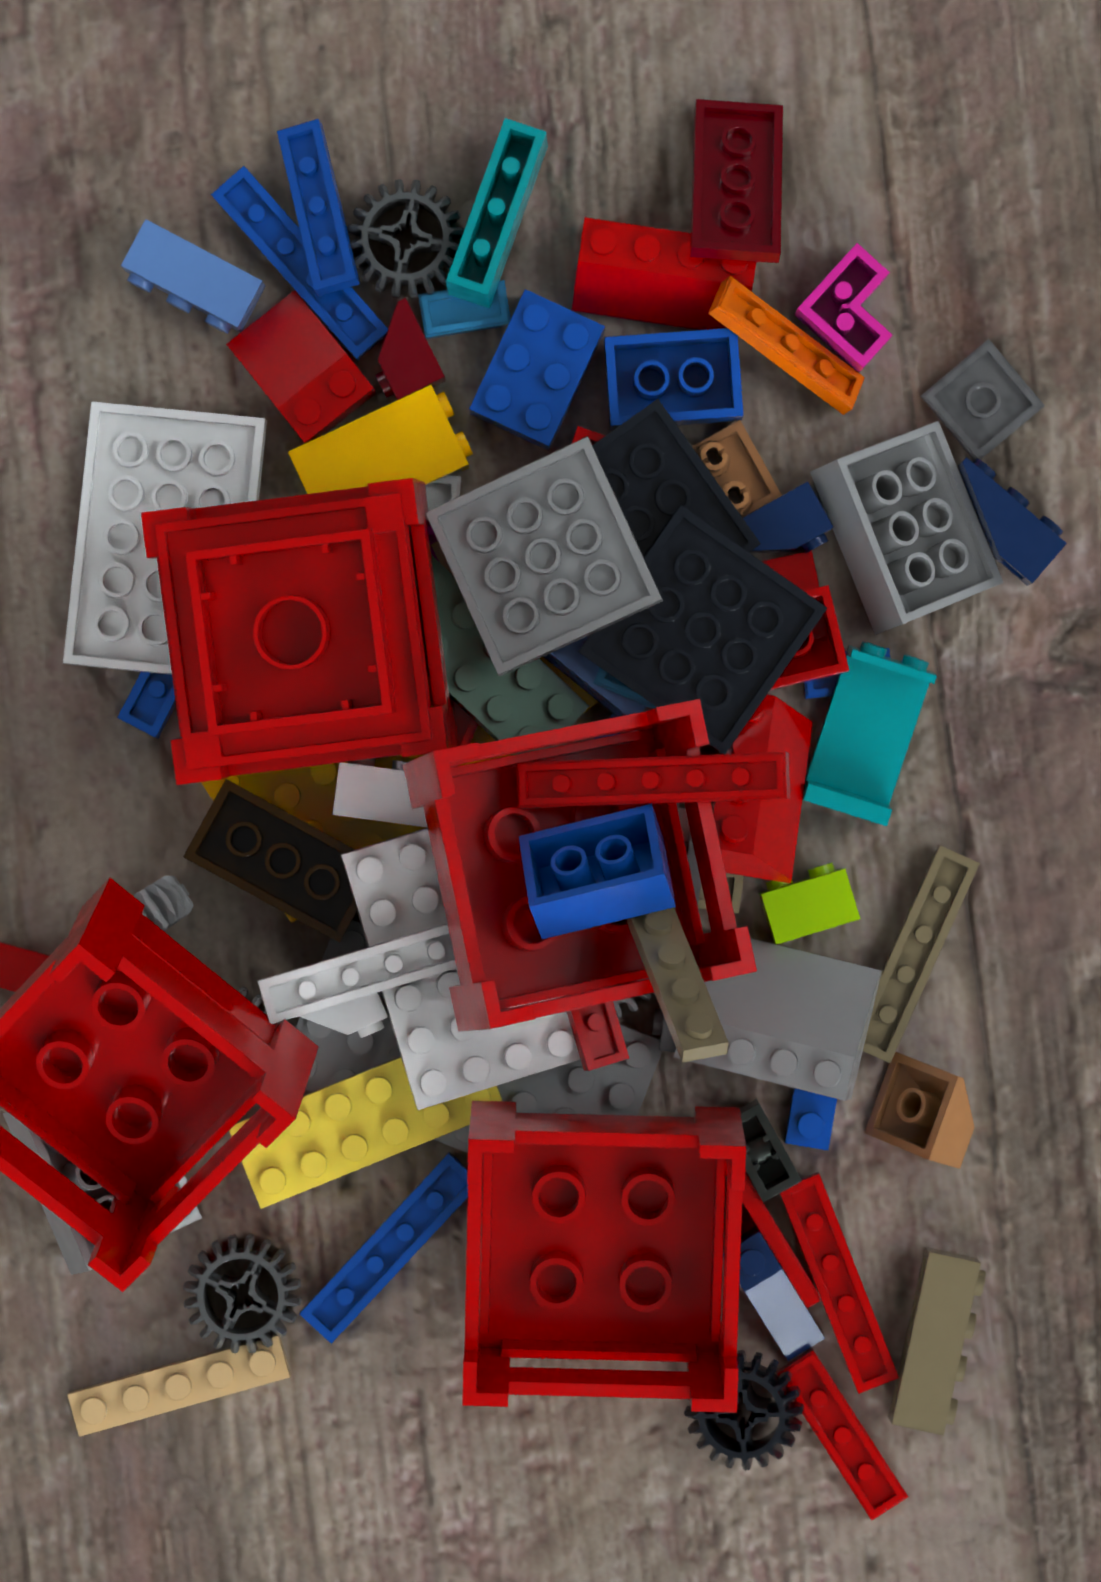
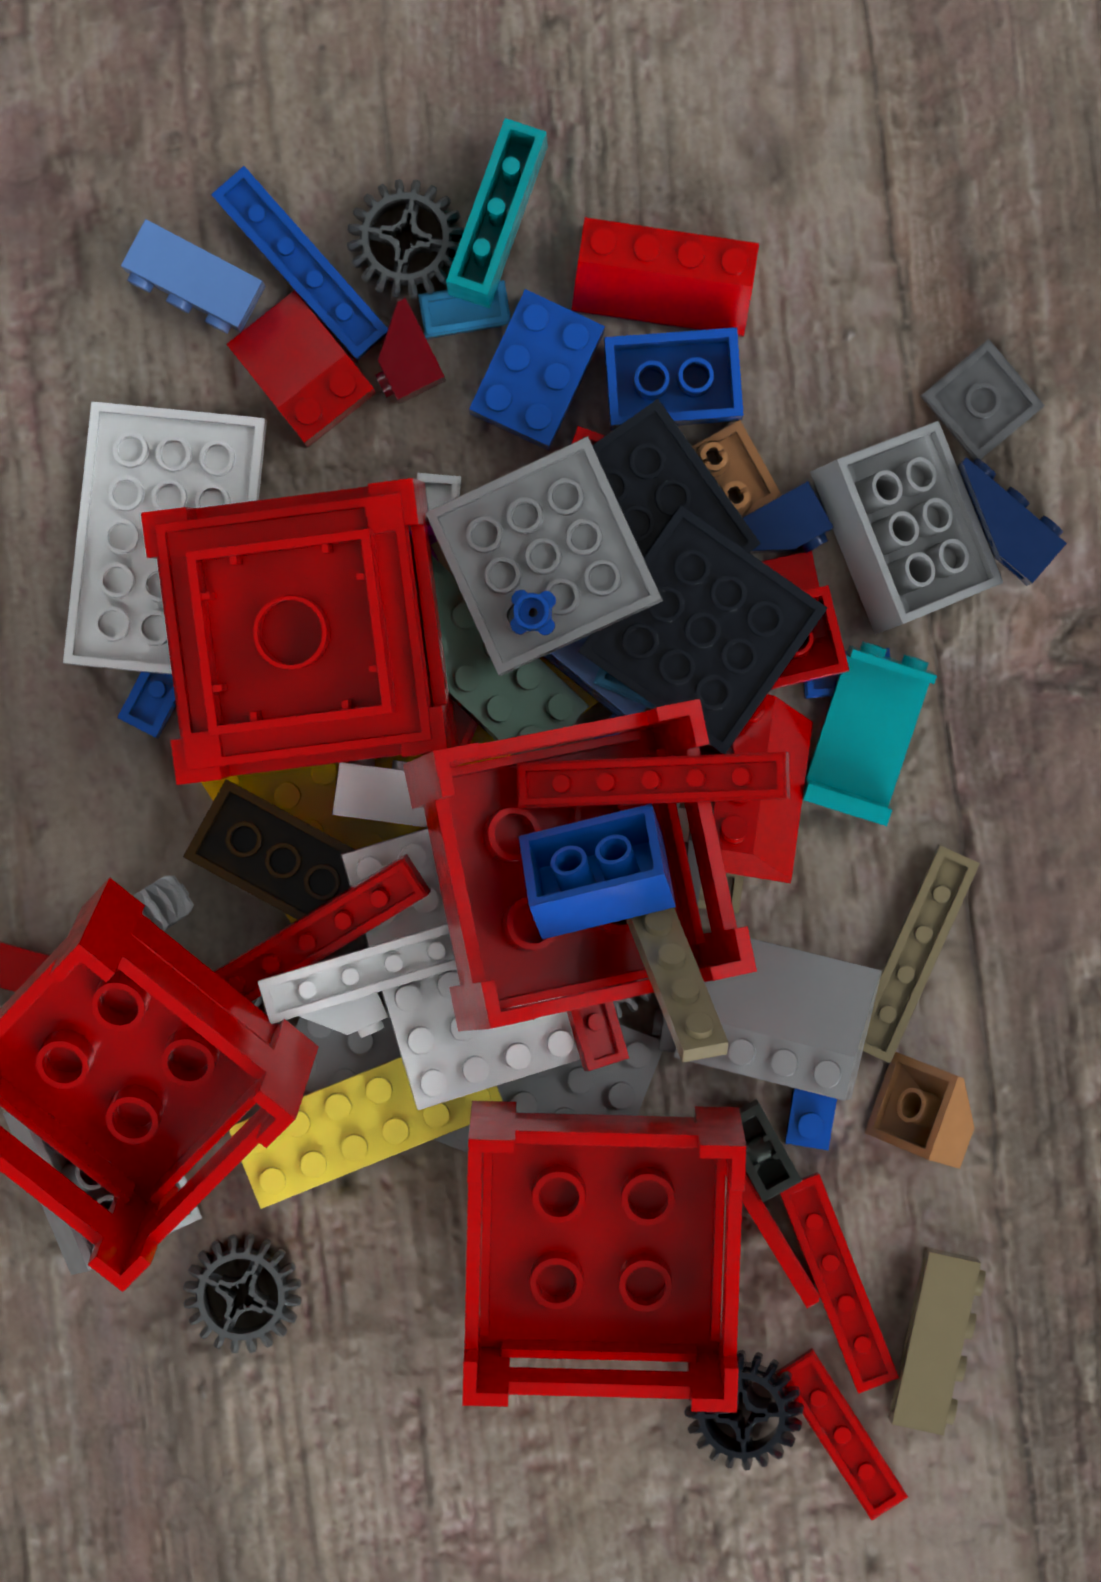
tan plate [67,1334,291,1437] -> none
blue plate [277,119,360,297] -> none
yellow panel [288,385,473,494] -> none
blue plate [299,1152,468,1344] -> none
dark red plate [690,99,783,263] -> none
orange tile [708,276,865,415] -> none
slope [723,1226,825,1361] -> none
lime brick [758,862,860,945] -> none
dark pink brick [794,243,893,373] -> none
none -> red tile [213,854,431,1002]
none -> blue plate [510,590,556,636]

